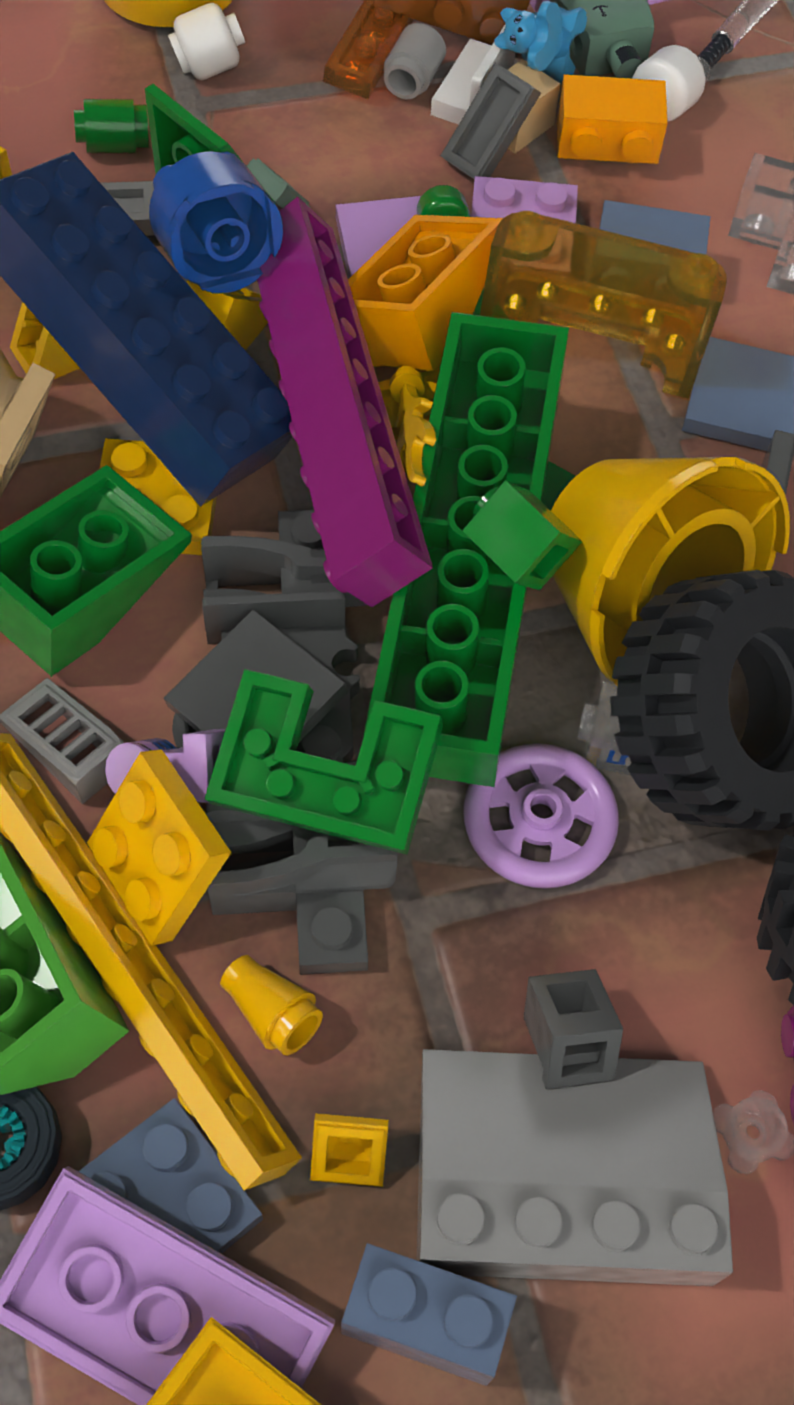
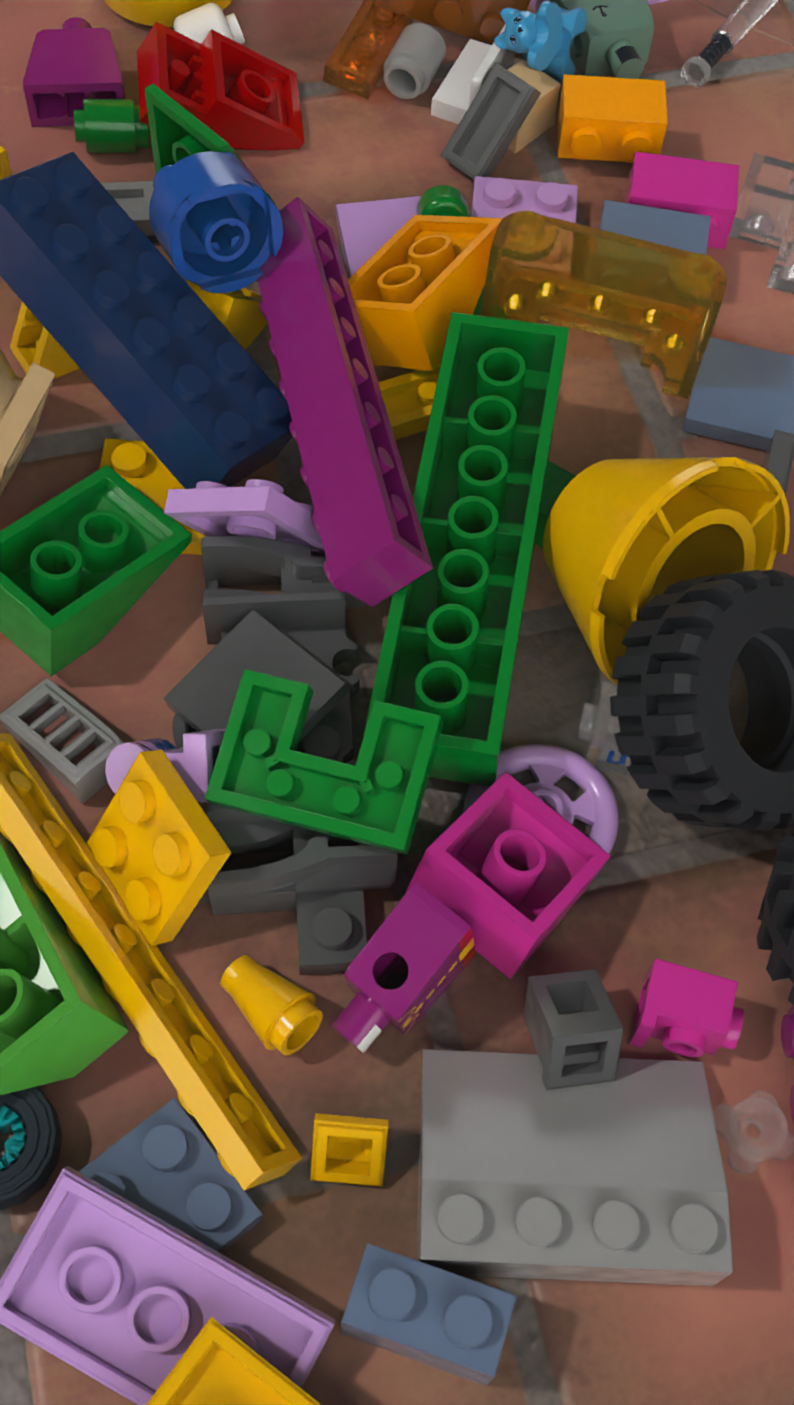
sand green tile [247,158,311,209] -> none
yellow piece [390,366,436,487] -> none
green brick [462,480,582,590] -> none
white head [632,45,706,121] -> none
none -> magenta torso [23,17,125,127]
none -> red slope [137,21,304,151]
none -> lavender plate [164,479,325,554]
none -> magenta torso [331,882,476,1053]
none -> dark pink slope [406,772,611,980]
none -> dark pink brick [626,151,739,249]
none -> dark pink brick [629,958,744,1057]

